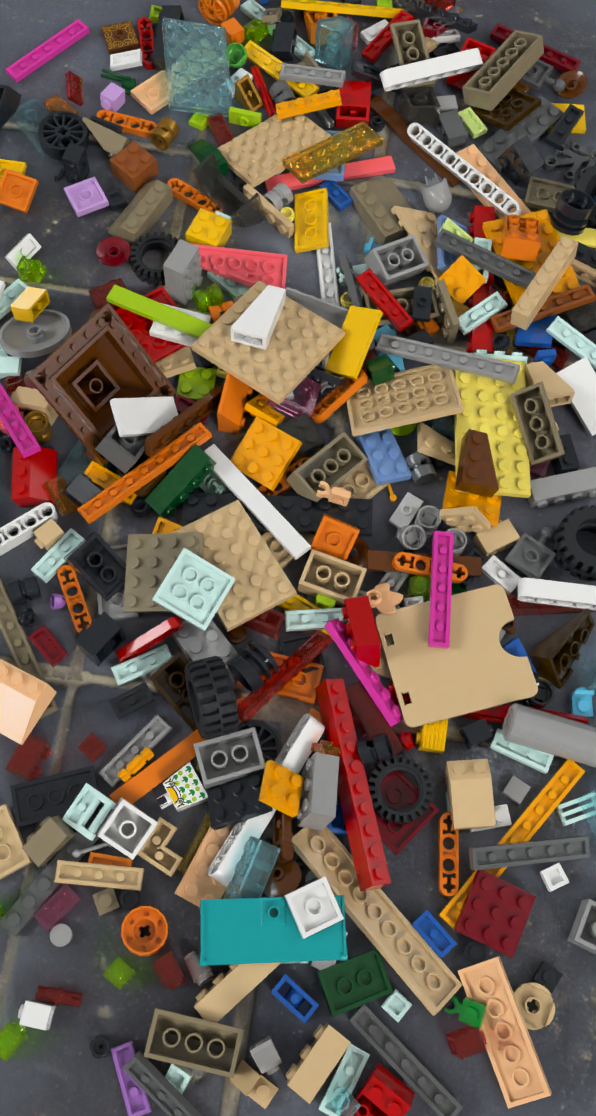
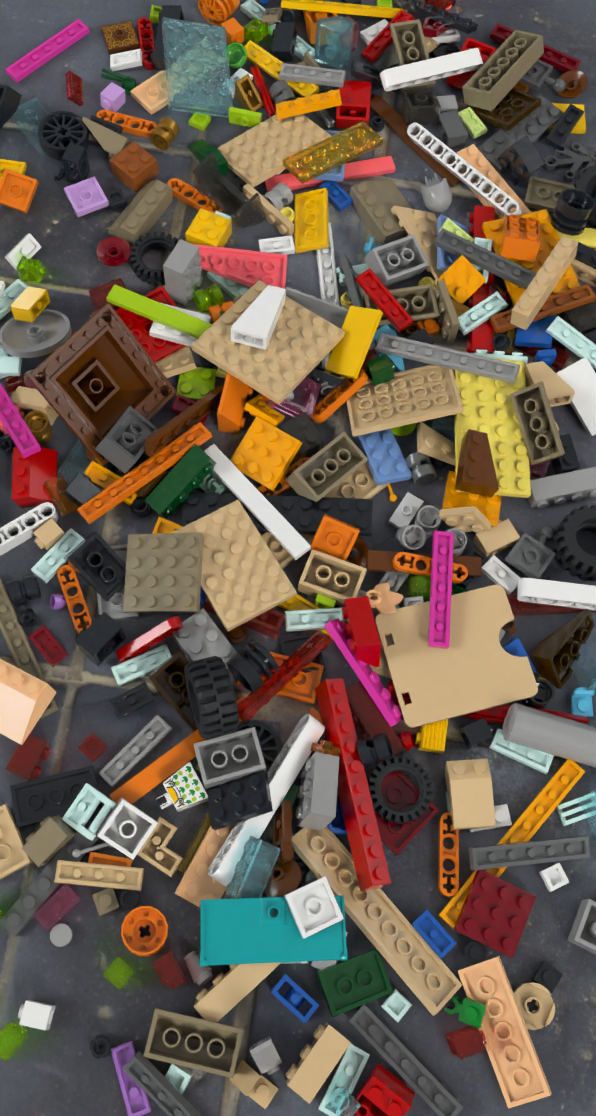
clear red pin [35,985,83,1008] -> none
clear orange tile [44,94,78,115] -> none
white tile [109,396,178,437] -> none
light orange axle [118,747,154,782] -> none
light aqua plate [152,548,236,631] -> none
clear red plate [206,113,234,147] -> none
light orange plate [259,760,304,818] -> none
light nougat plate [316,481,351,506] -> none
black plate [412,286,432,322] -> none
light grey tile [501,775,531,805] -> none
none -> white plate [258,235,295,255]

